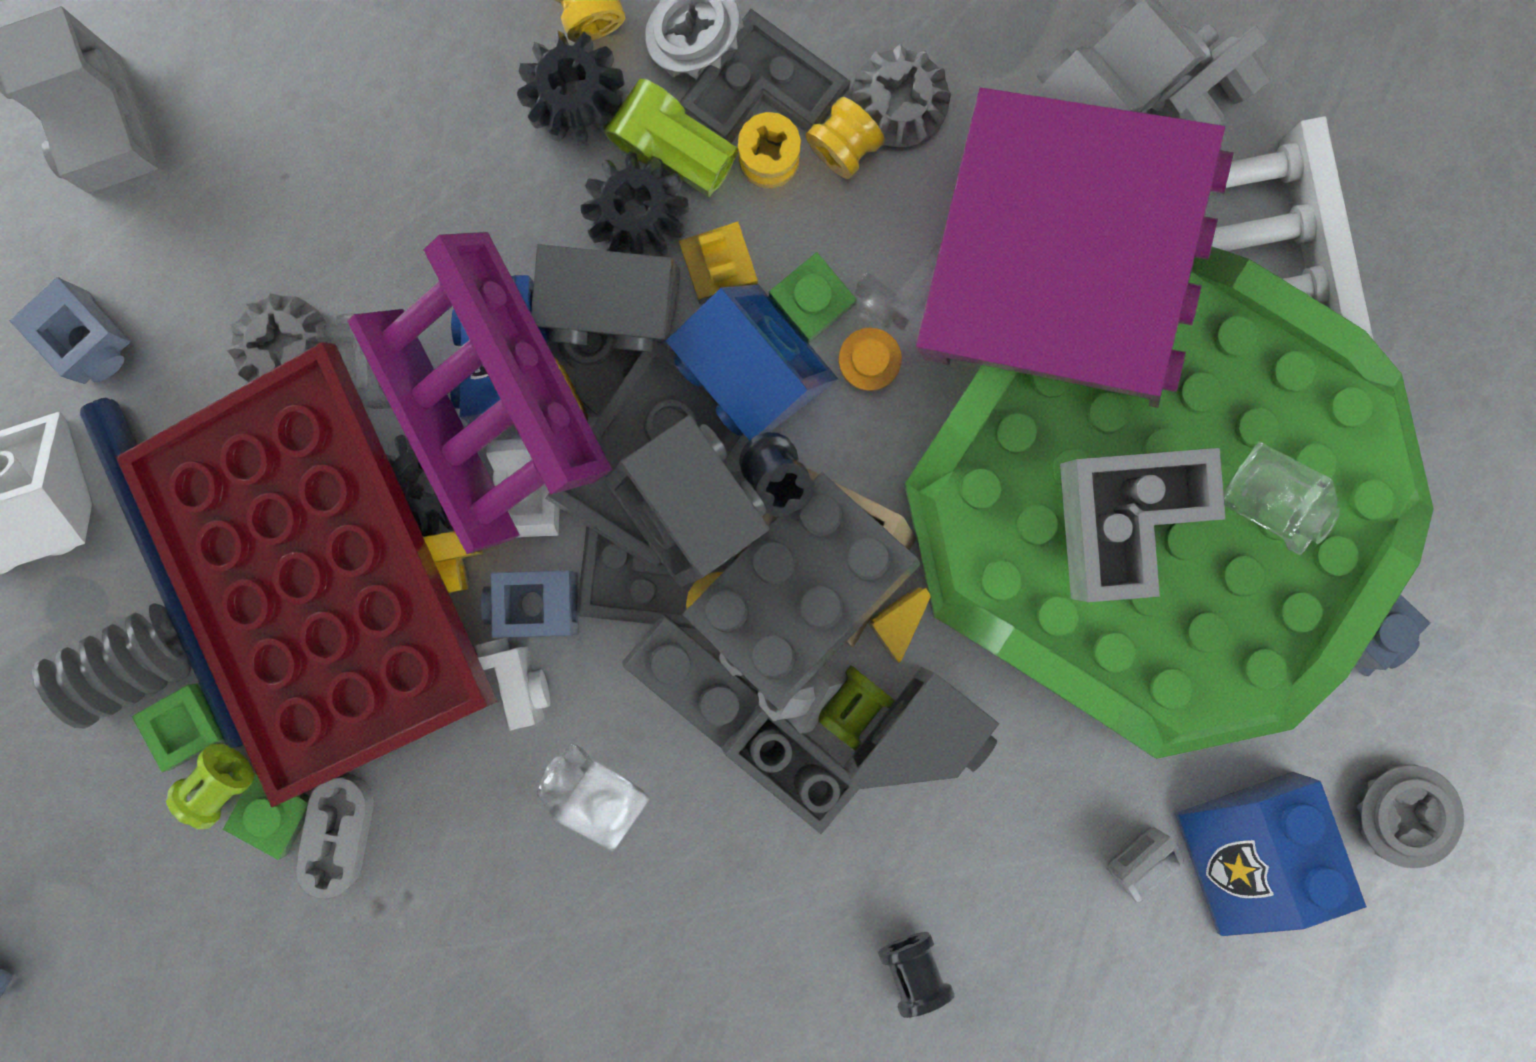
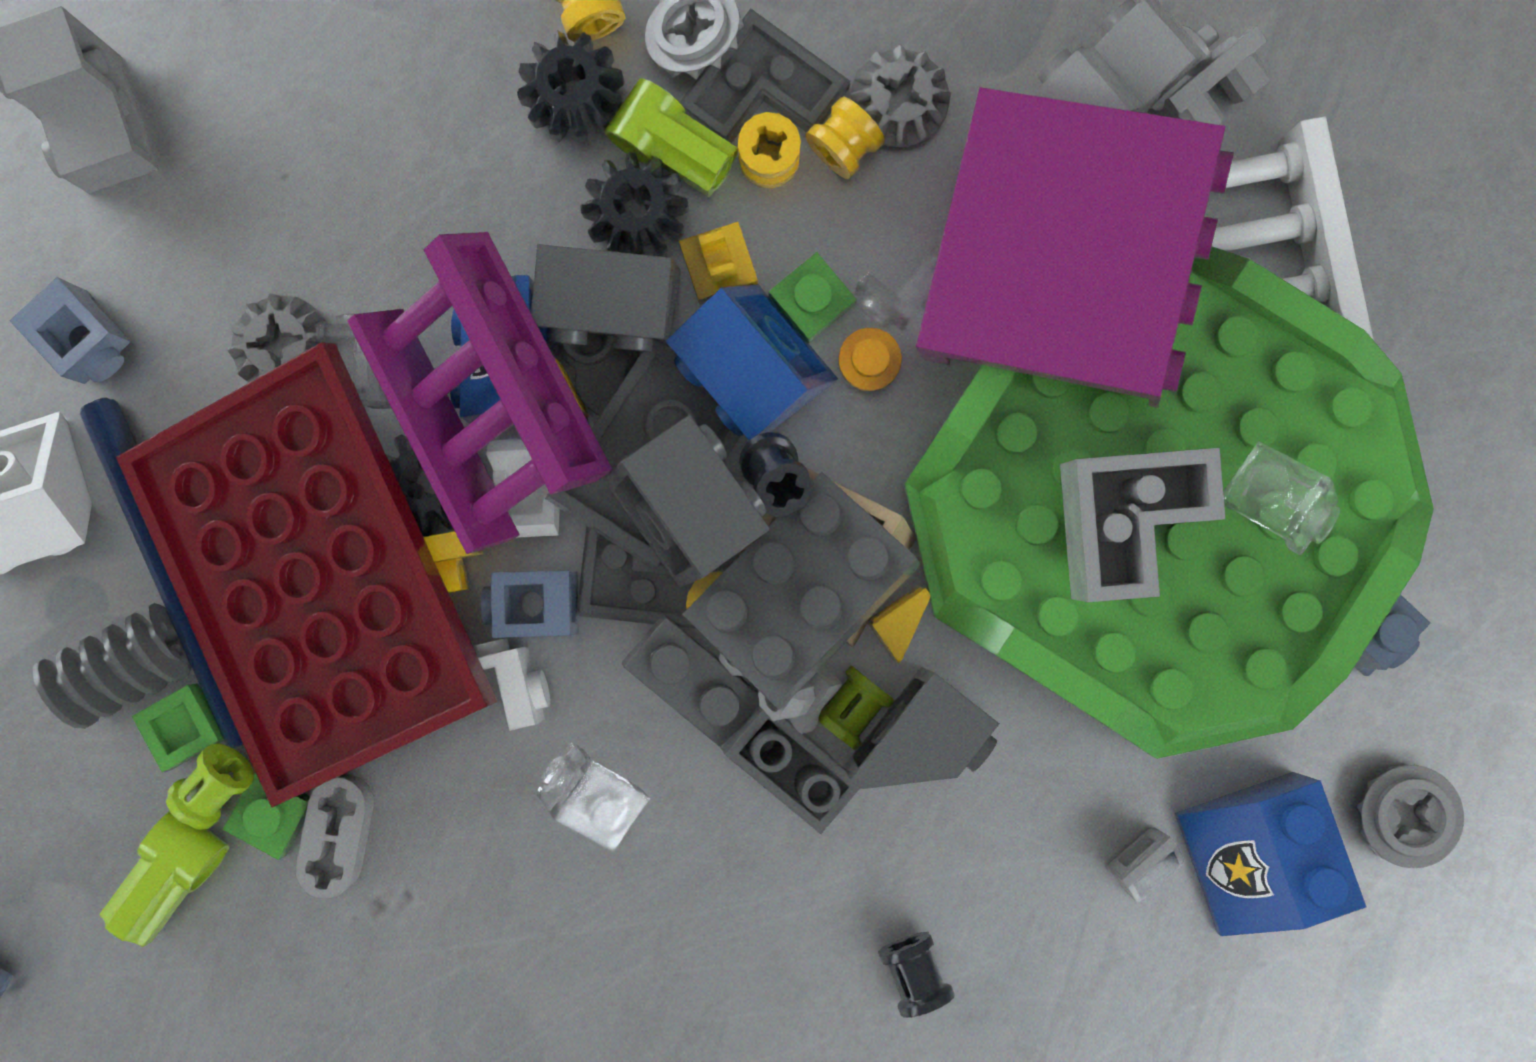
none -> lime piece [99,811,229,947]

